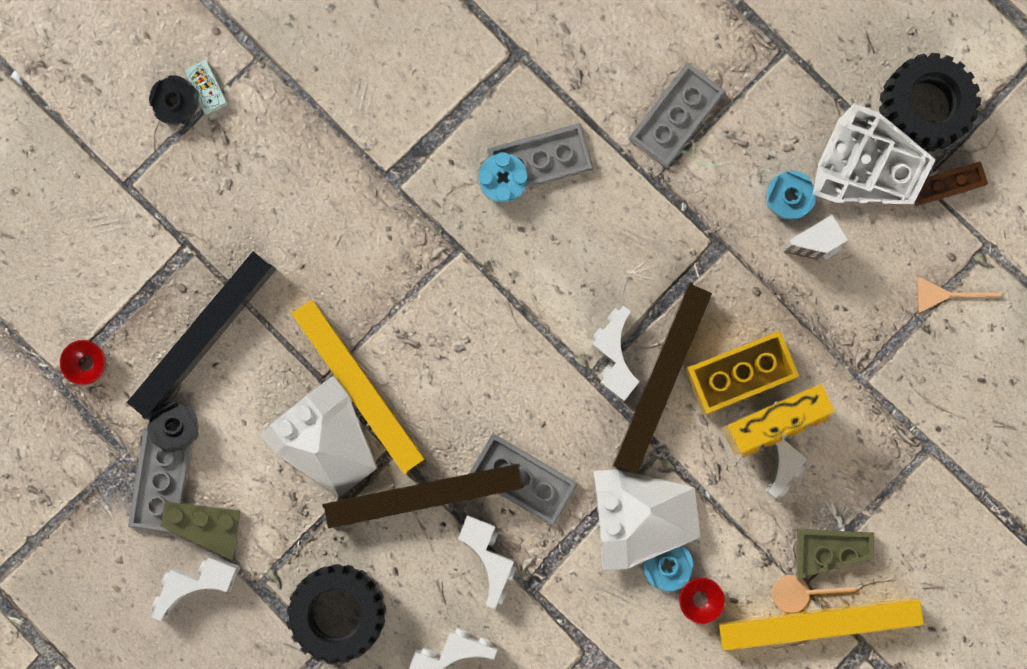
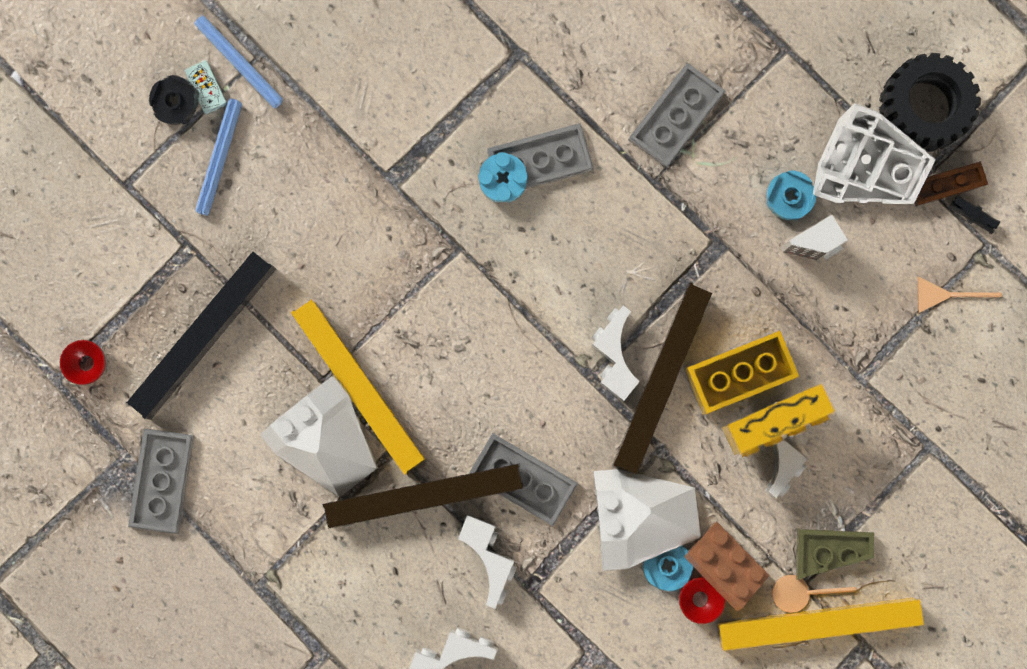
black plate [147,402,199,453] -> none
white arch [151,556,241,621] -> none
olive wing [161,501,241,560] -> none
black tyre [286,564,386,664] -> none
none -> light blue axle [195,16,283,108]
none -> light blue axle [195,99,242,216]
none -> nougat plate [684,522,770,611]
none -> black pin [949,195,1001,234]

